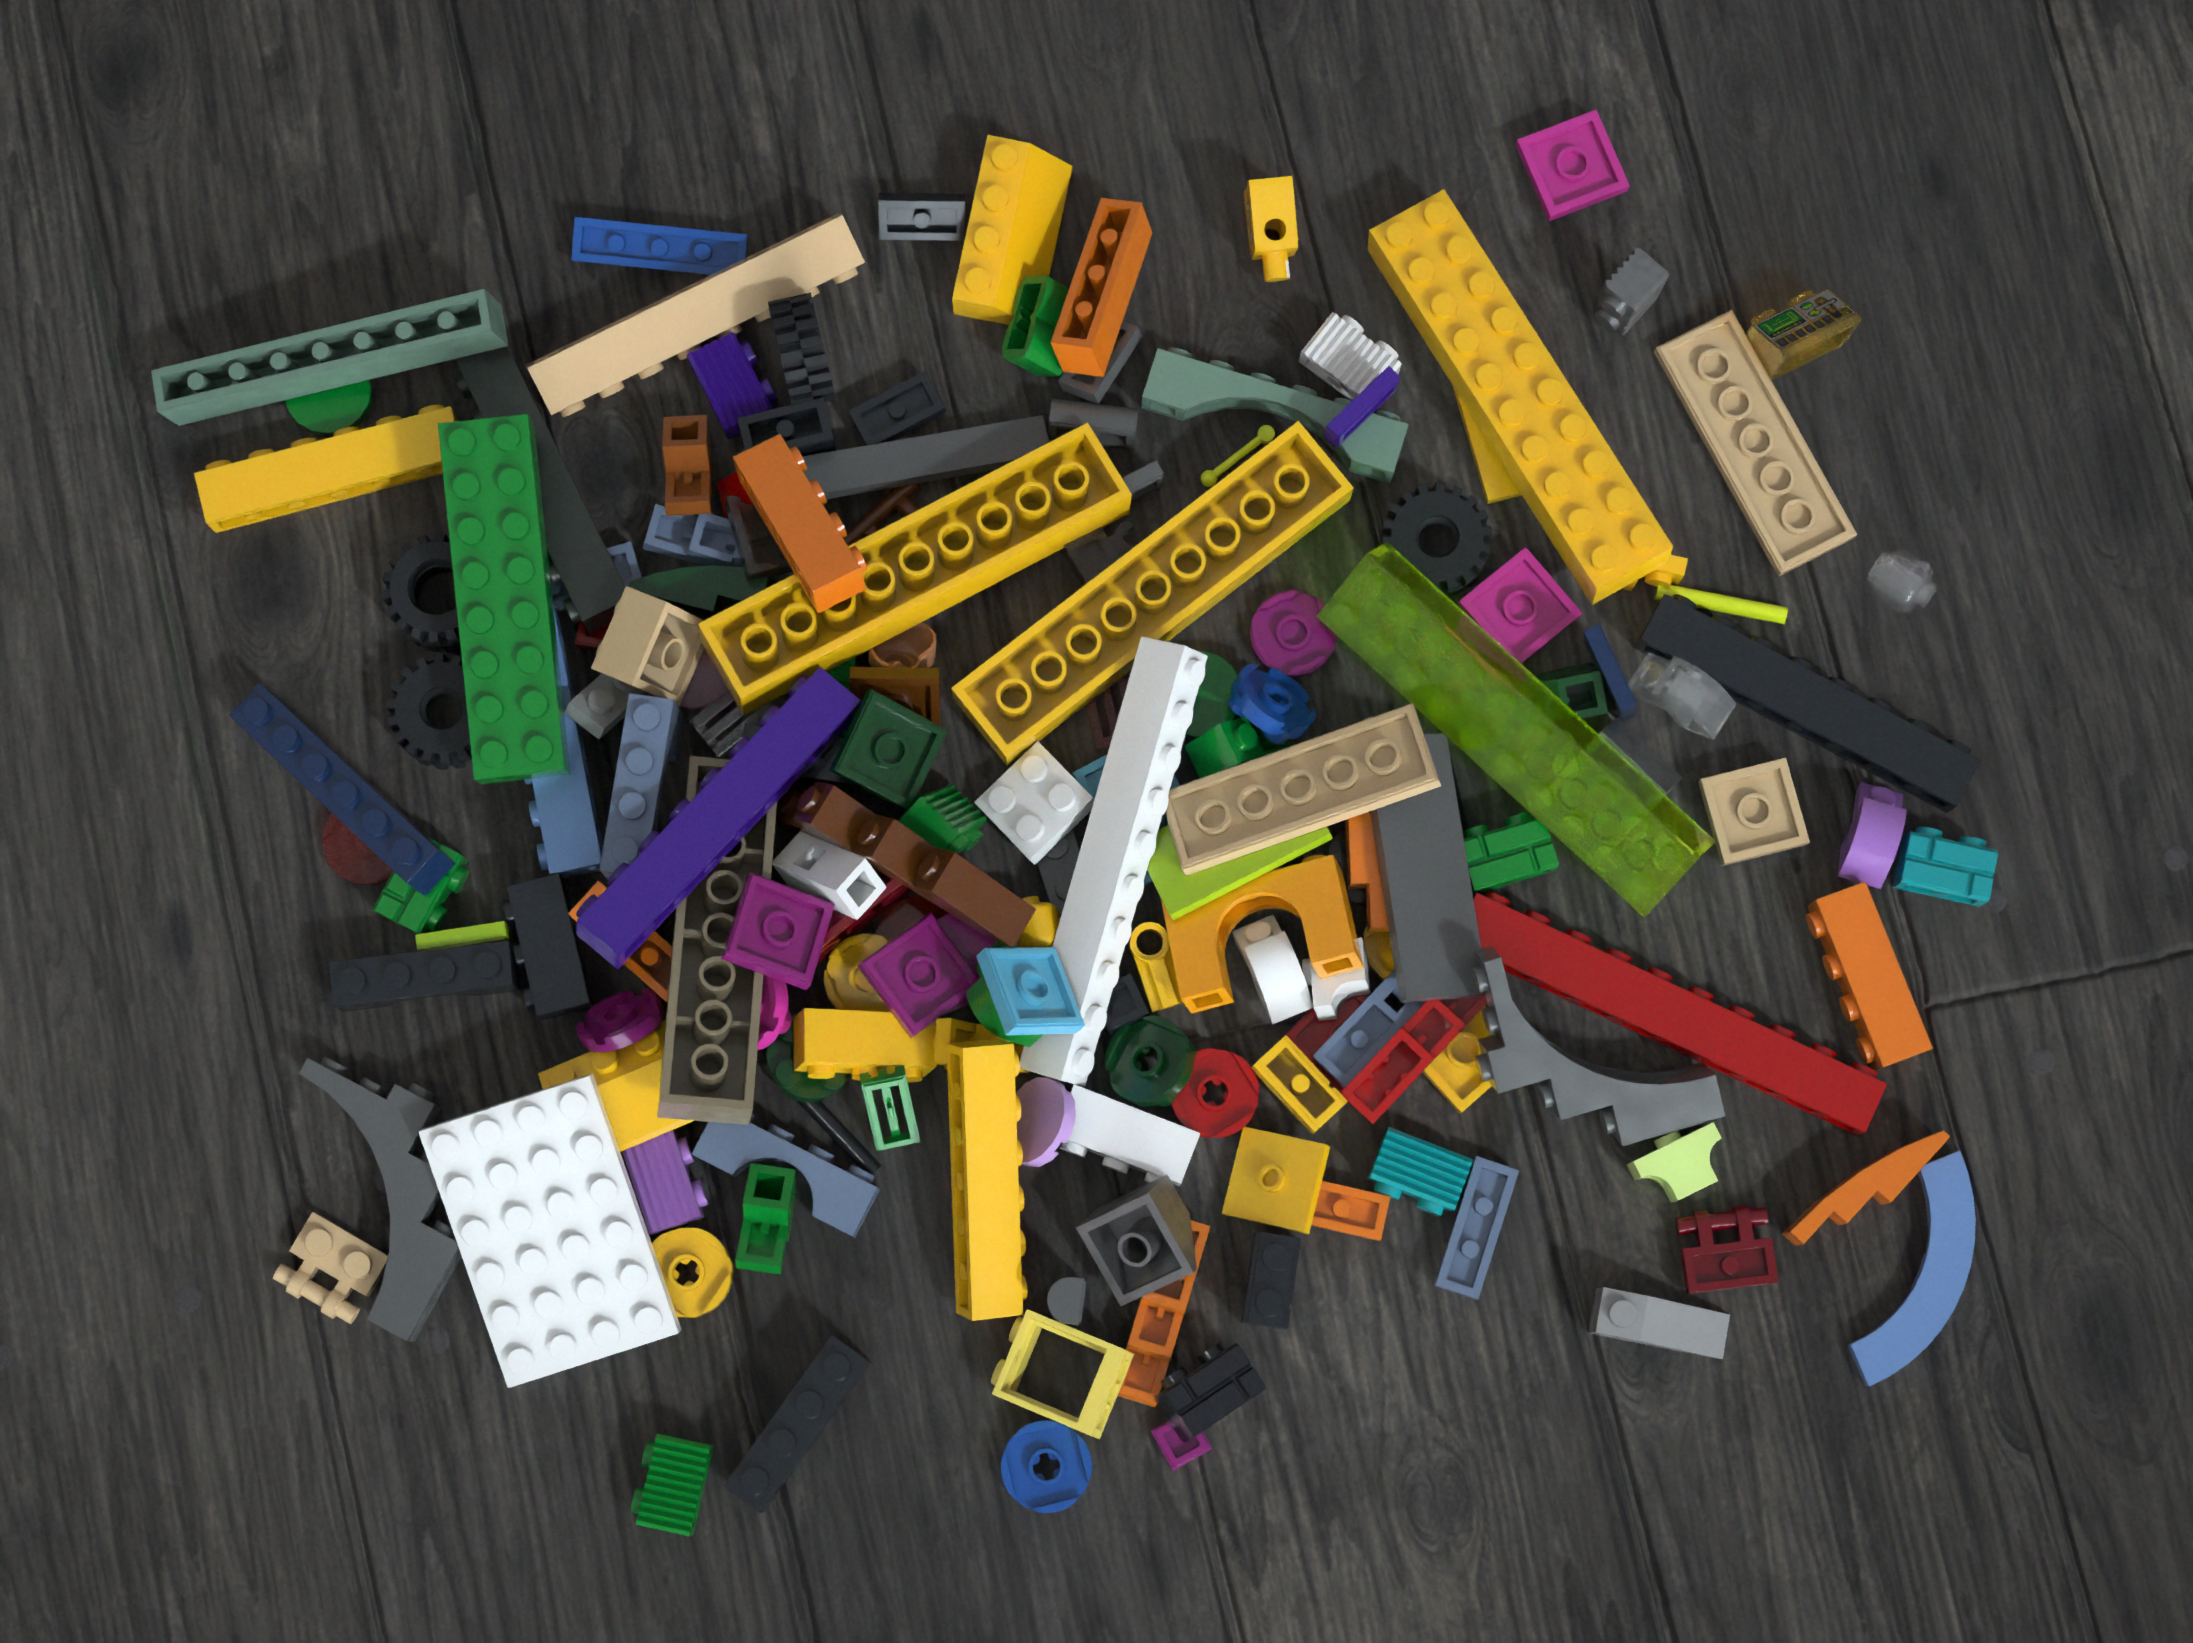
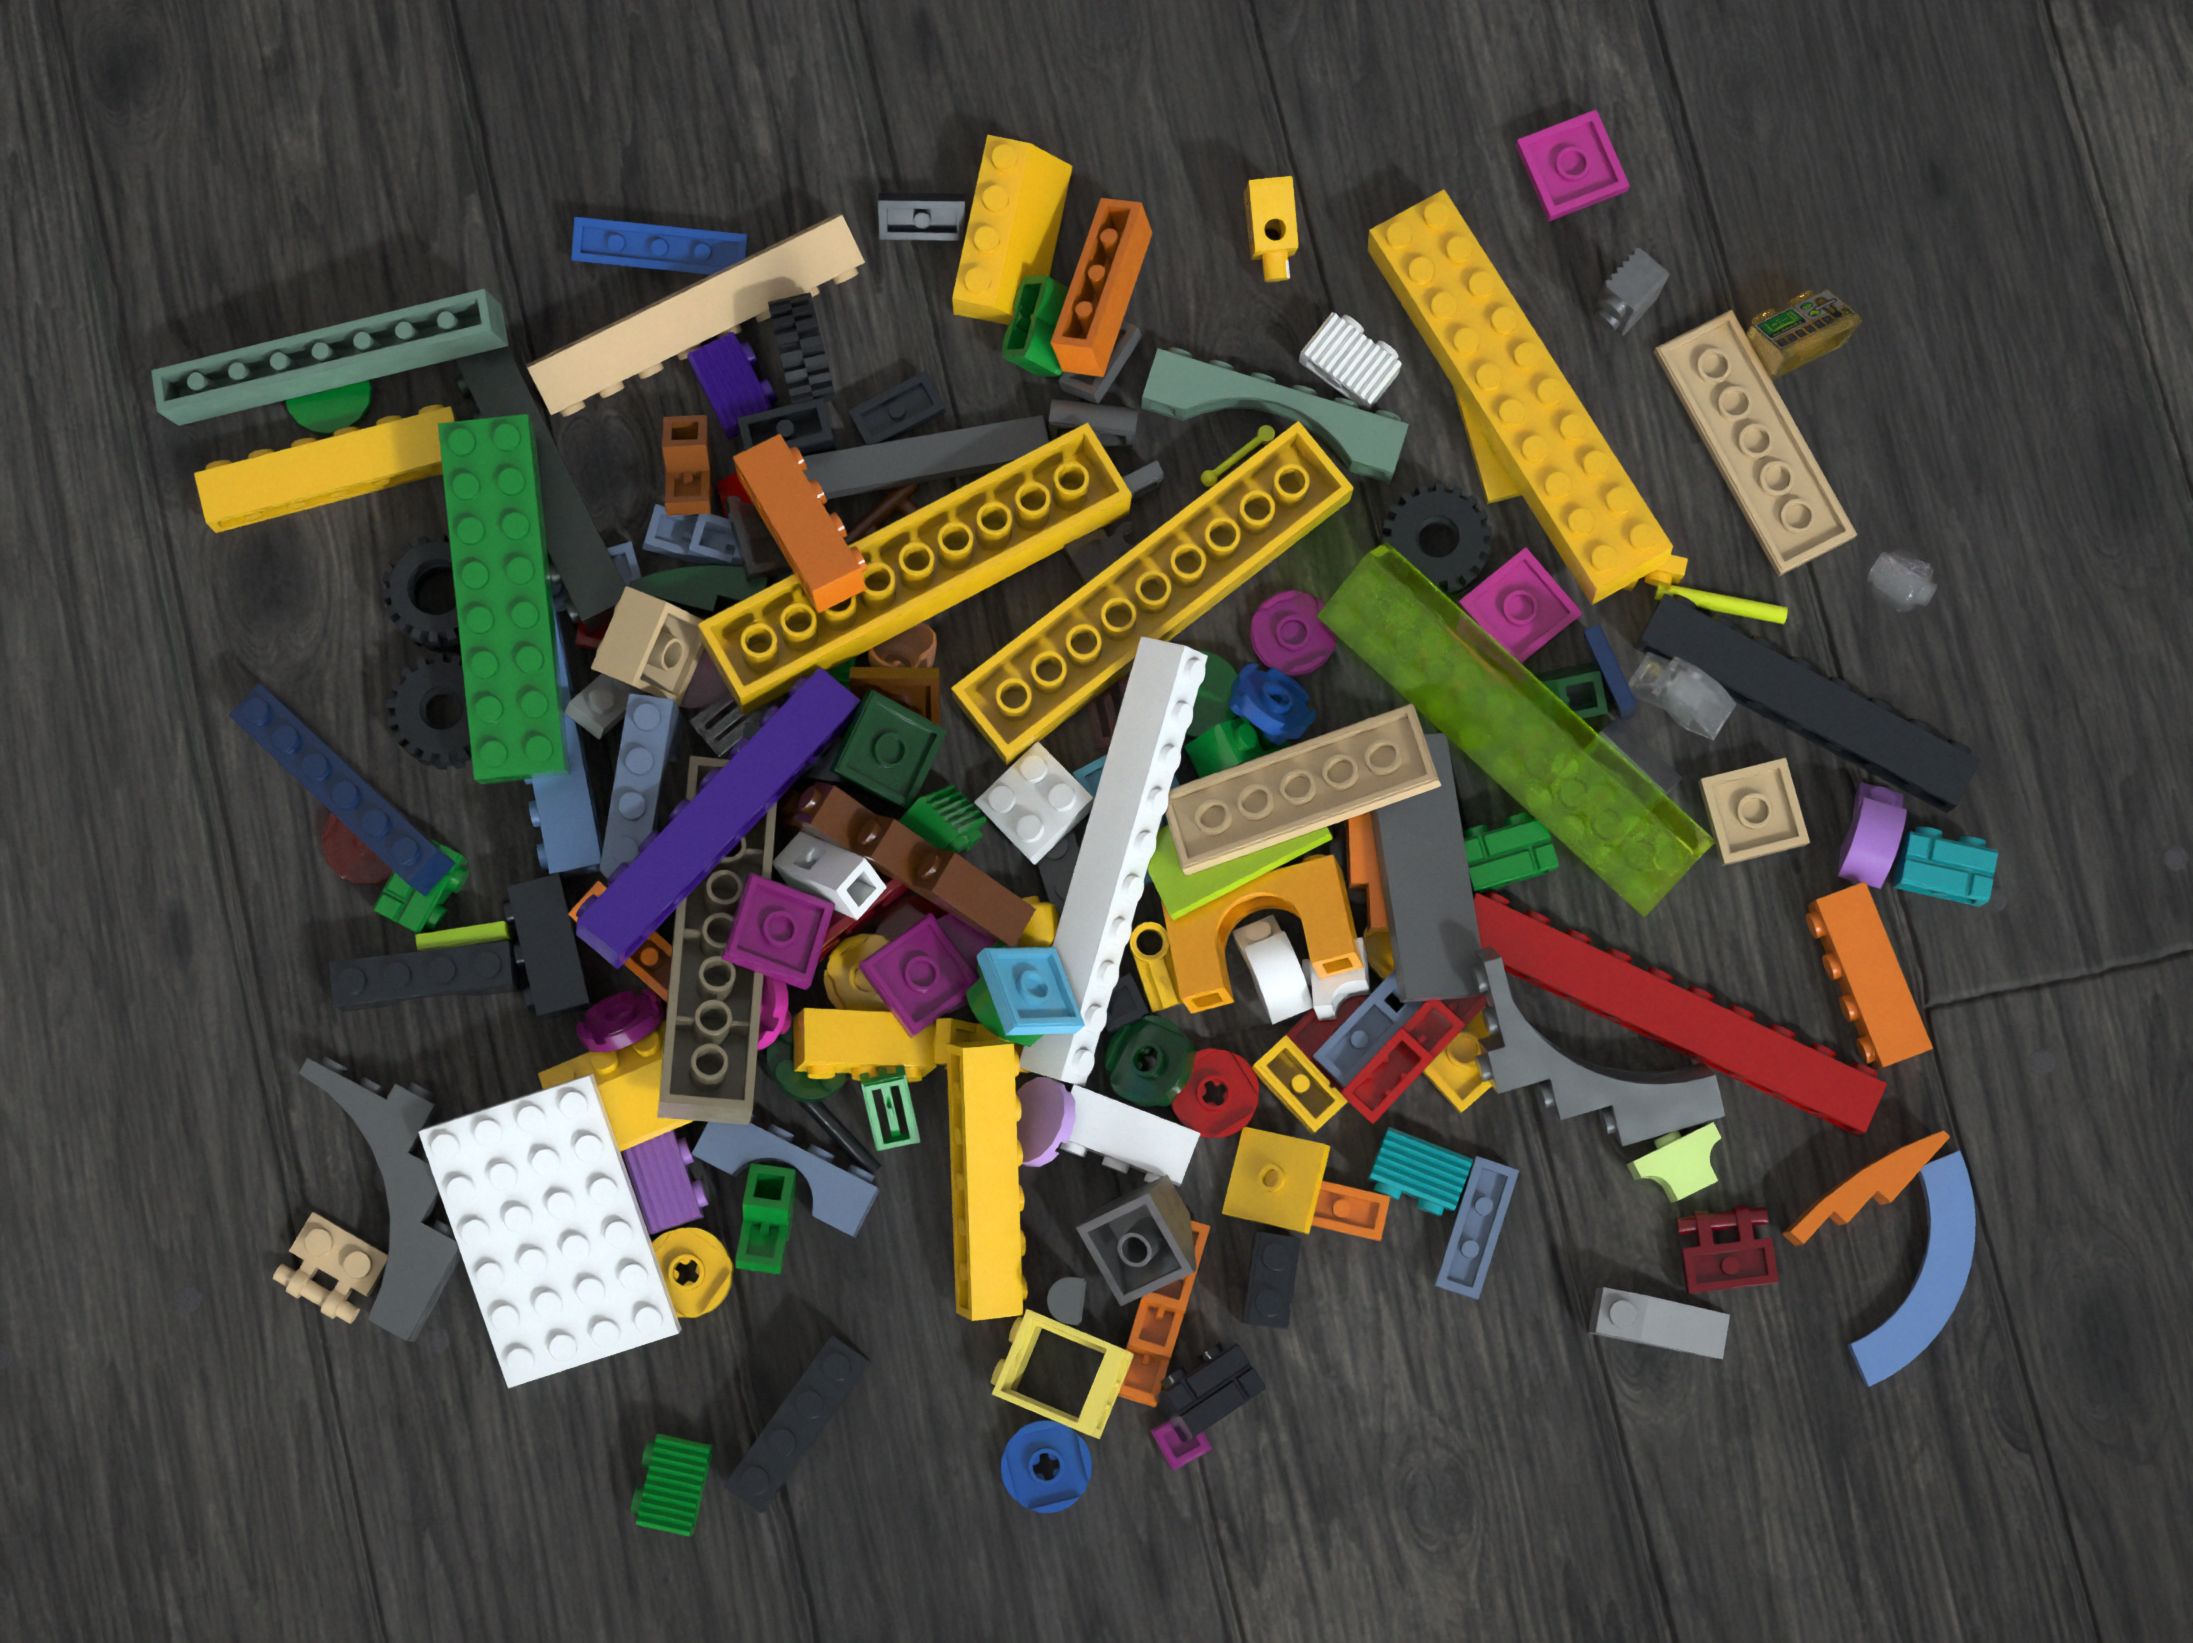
dark purple tile [1324,366,1400,448] -> none

